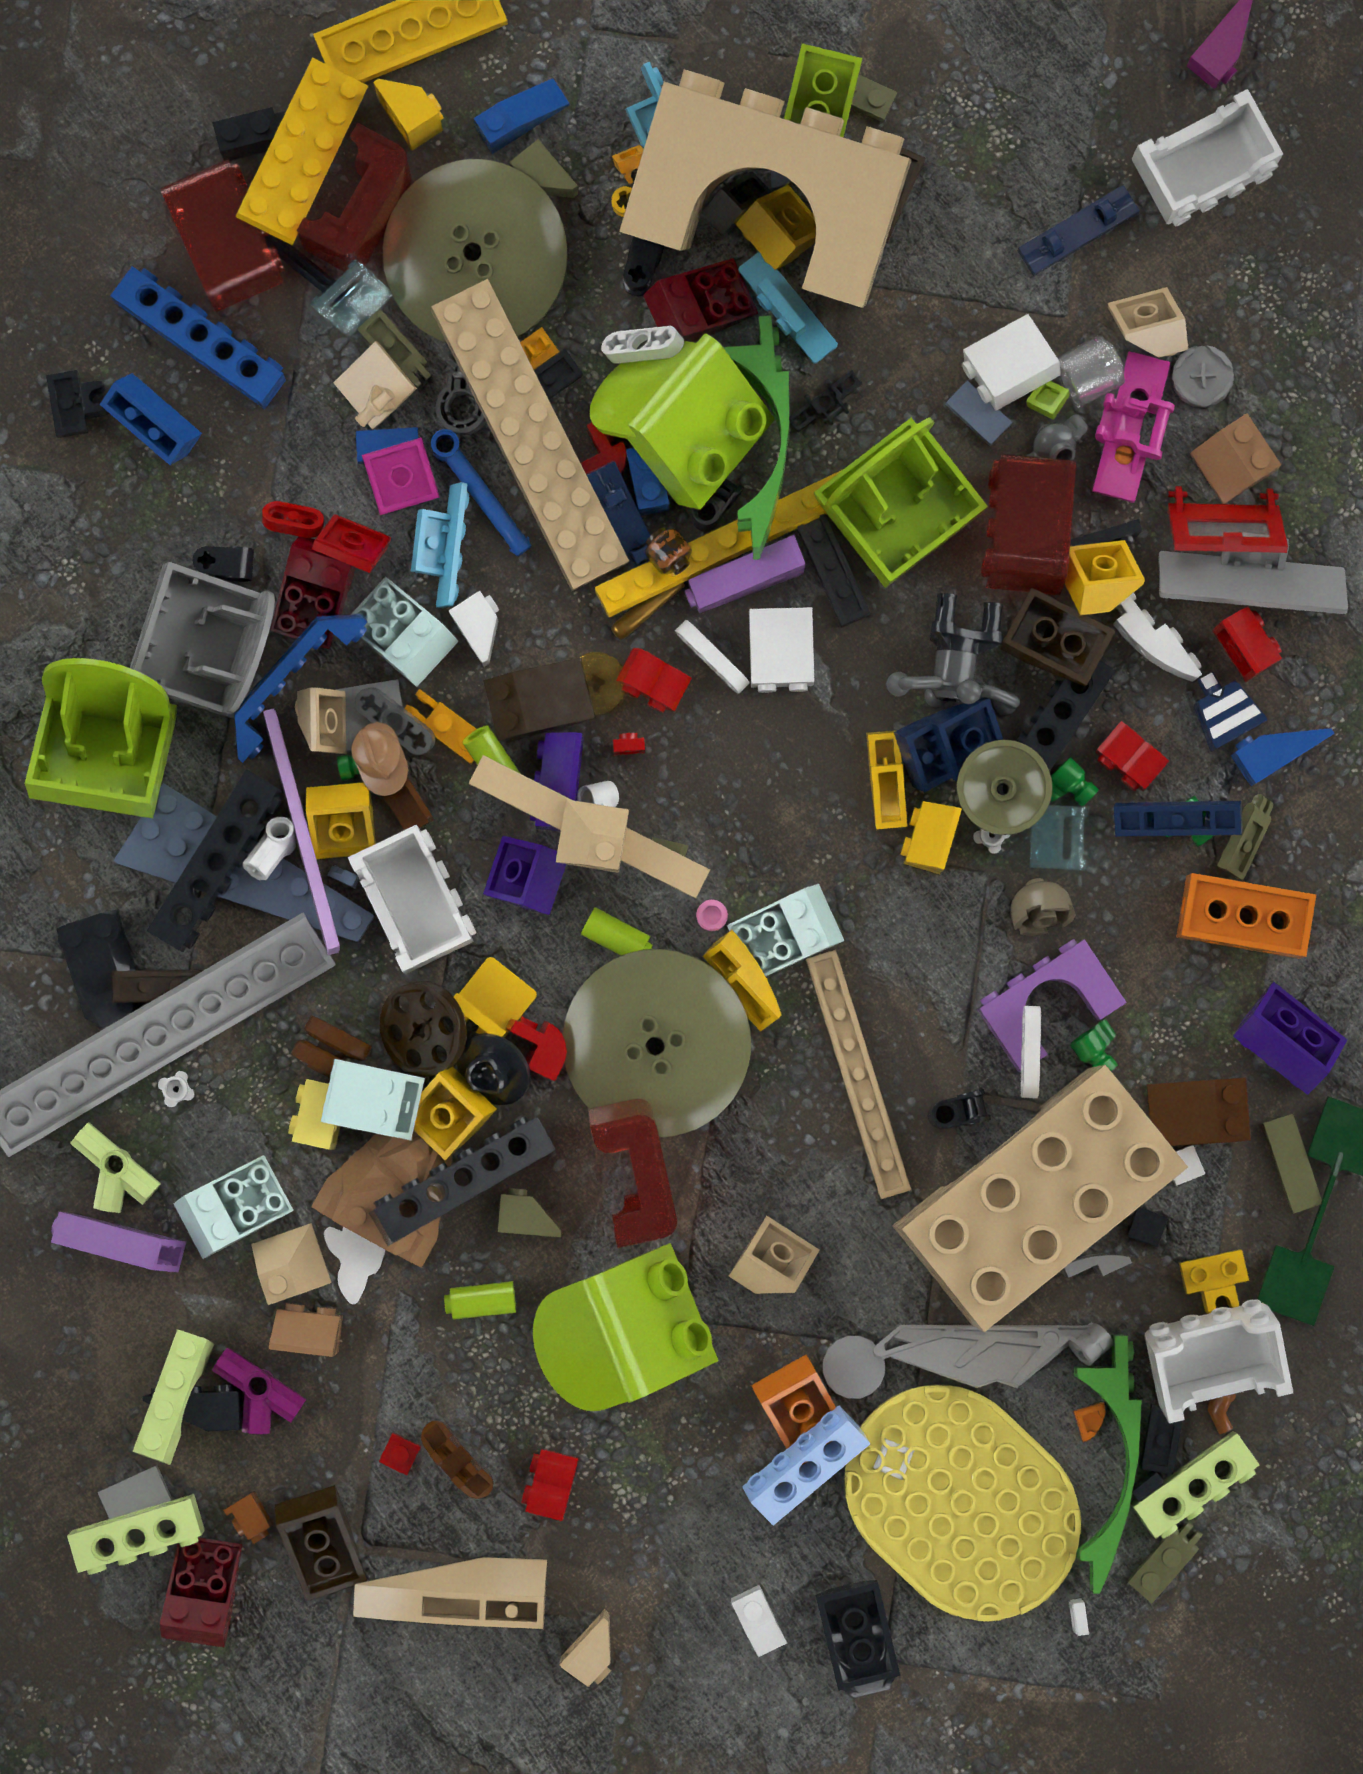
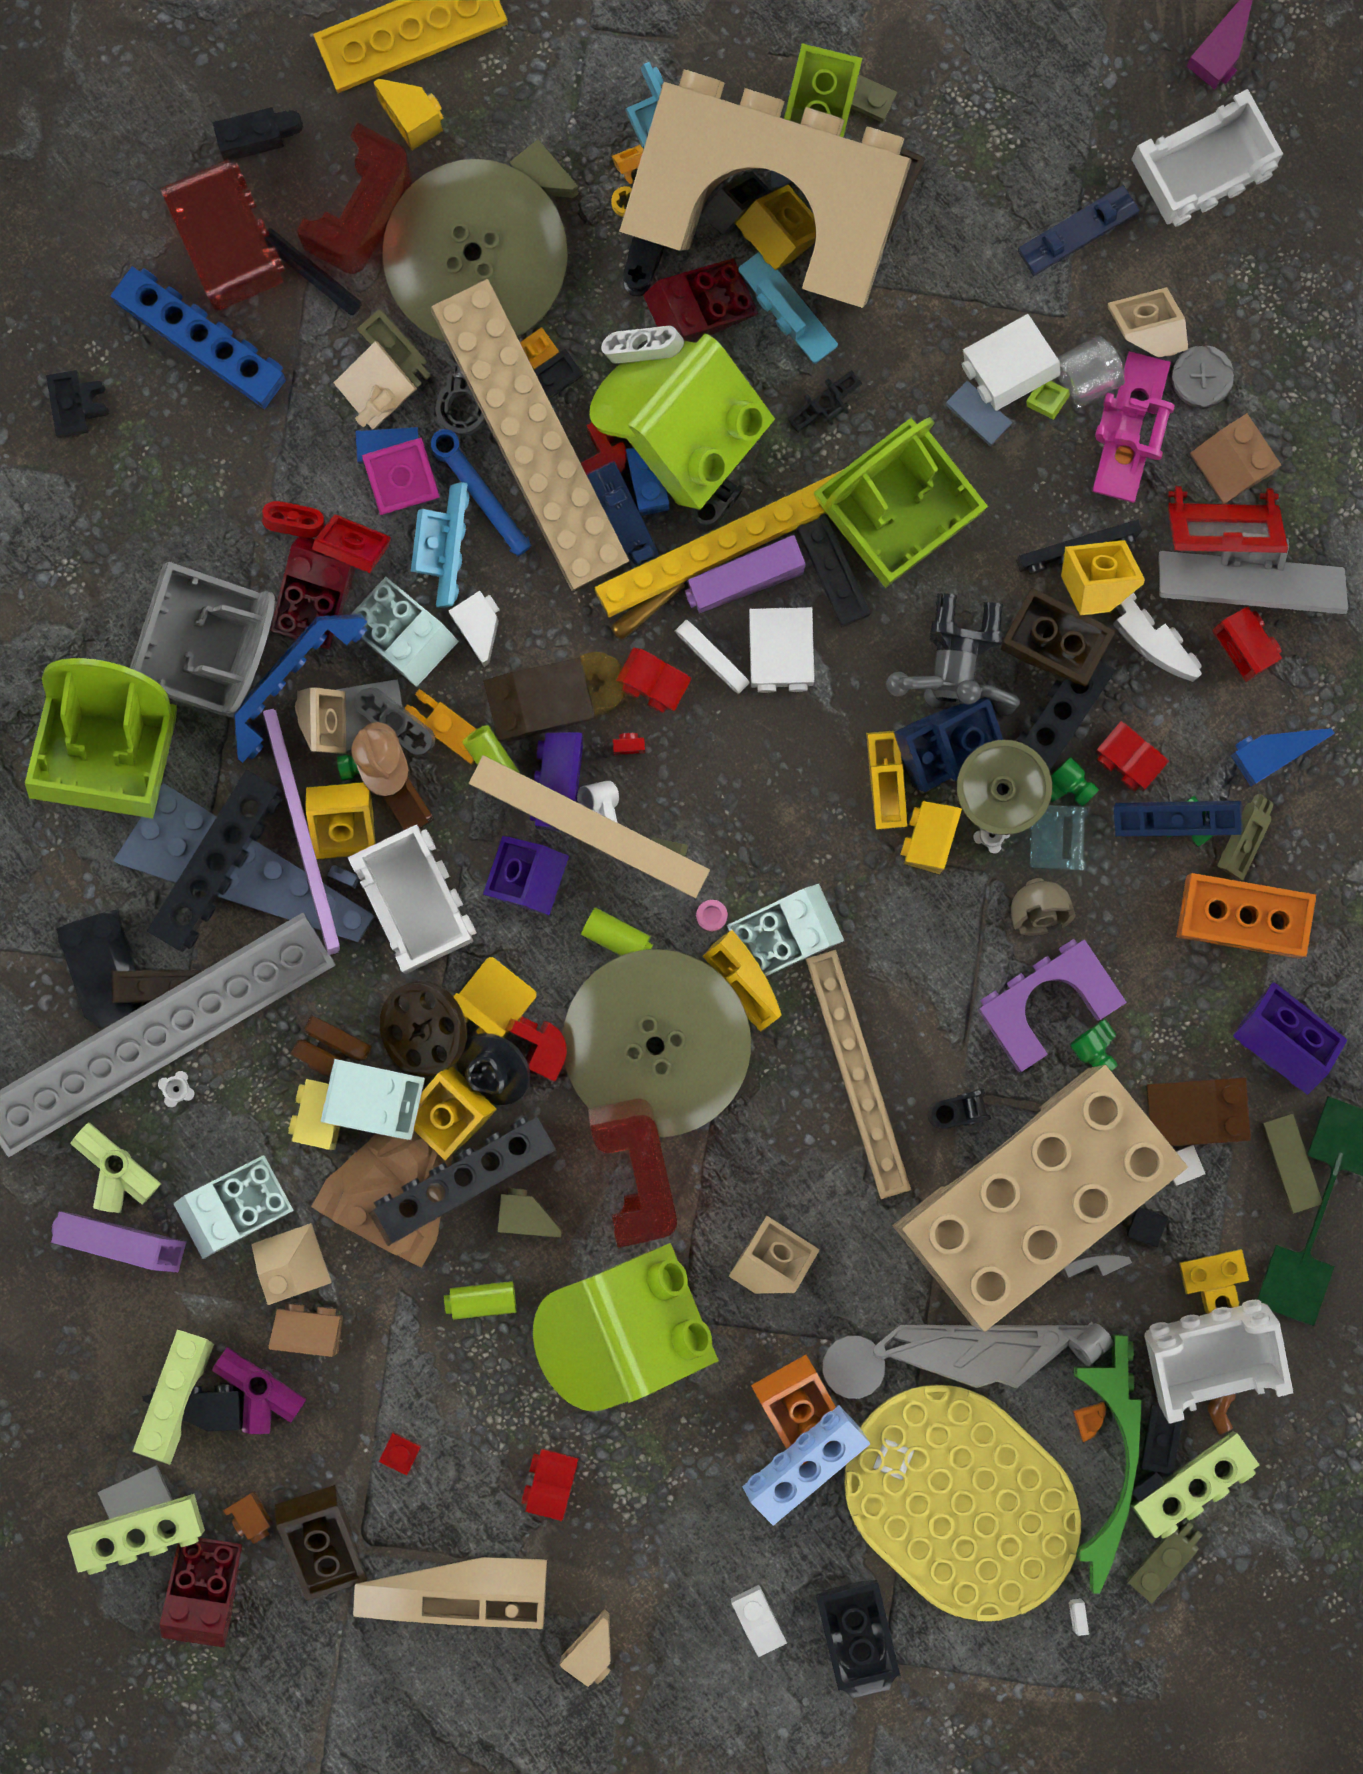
blue brick [99,373,202,465] -> none
black piece [192,546,254,582] -> none
yellow plate [236,57,368,245] -> none
white piece [243,817,296,881] -> none
clear light blue plate [310,259,393,338] -> none
white sticker [324,1227,385,1304] -> none
reddish brown connector [421,1420,494,1499] -> none
blue slope [474,78,570,154] -> none
tan slope [556,799,629,873] -> none
dark brown head [645,527,692,575] -> none
bright green slope [724,316,790,560] -> none
clear red windscreen [981,453,1076,595] -> none
white beam [1021,1006,1041,1098] -> none
dark grey piece [1022,414,1088,468] -> none
torso [1194,672,1268,752] -> none

